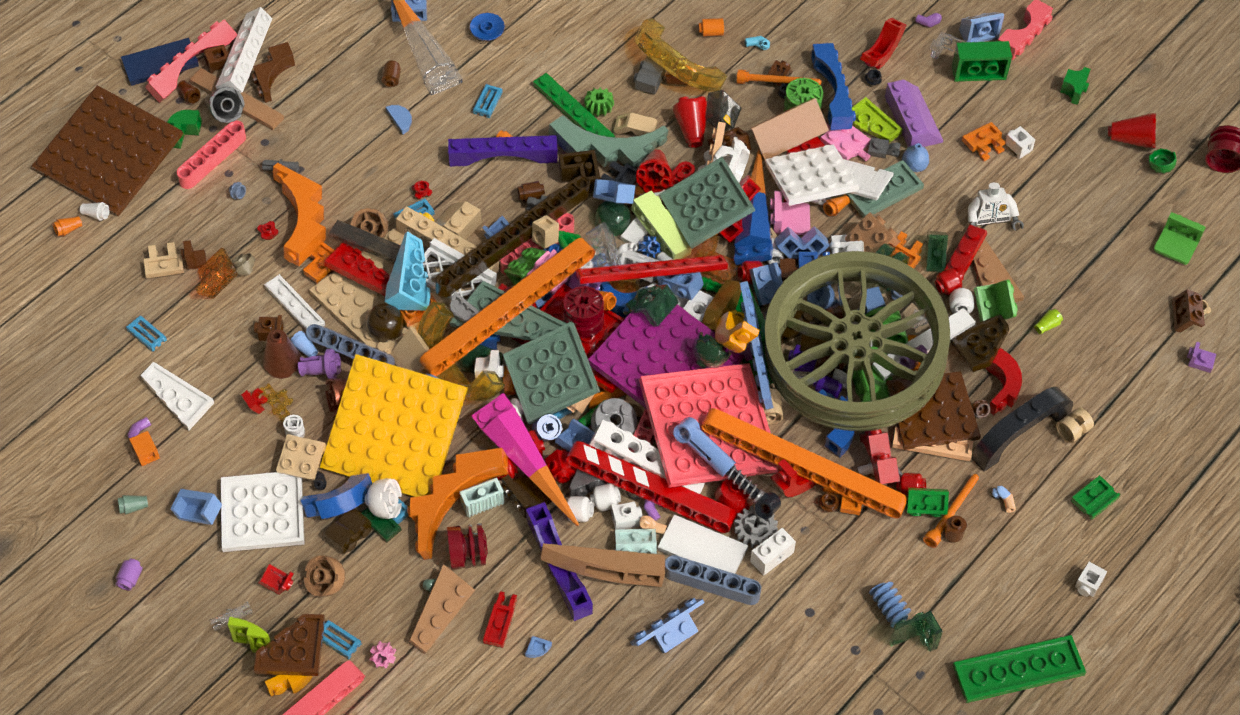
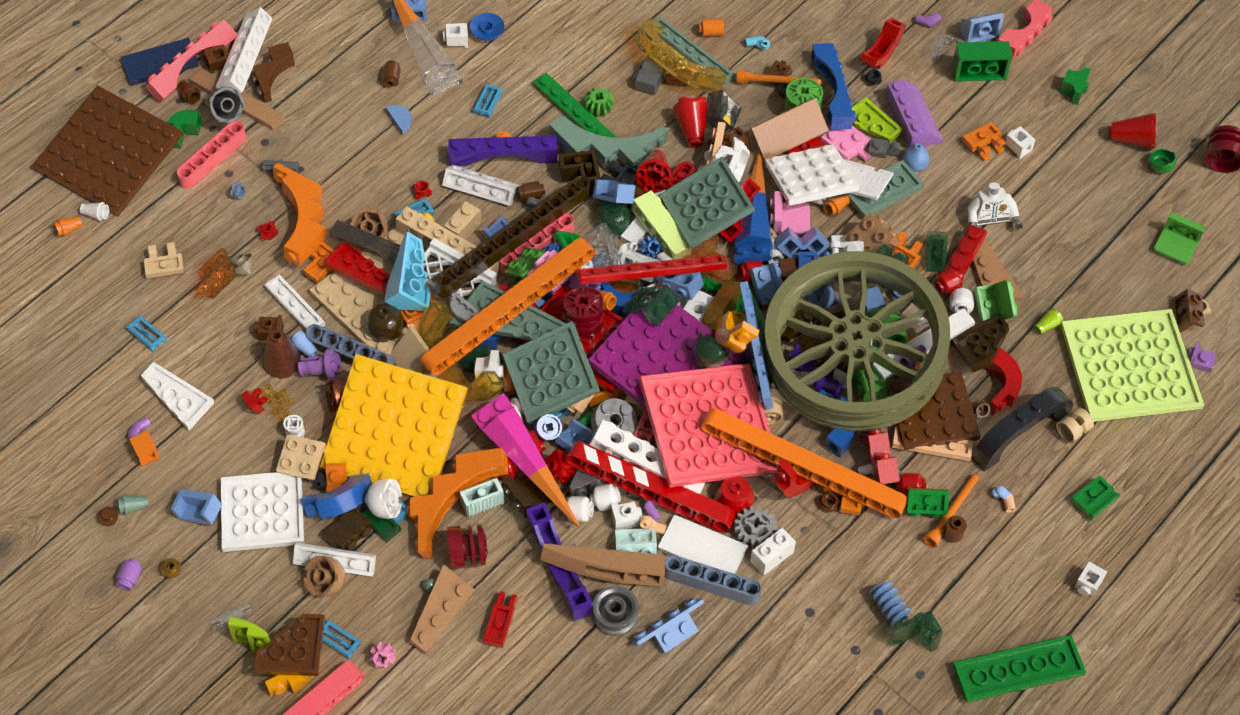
reddish brown bracket [181,240,207,269] -> none
red bracket [258,564,294,595] -> none
medium blue tile [525,636,552,658] -> none
tan brick [532,215,559,249] -> none
tan slope [613,113,657,136] -> none
piece [673,417,781,519] -> none
none -> reddish brown plate [98,507,119,526]
none -> pearl gold plate [160,558,181,578]
none -> white plate [293,543,376,577]
none -> orange bracket [325,463,348,493]
none -> white fence [442,165,520,206]
none -> white brick [443,23,468,48]
none -> flat silver wheel [593,586,639,635]
none -> sand green tile [648,17,734,87]
none -> yellowish green plate [1060,309,1204,422]

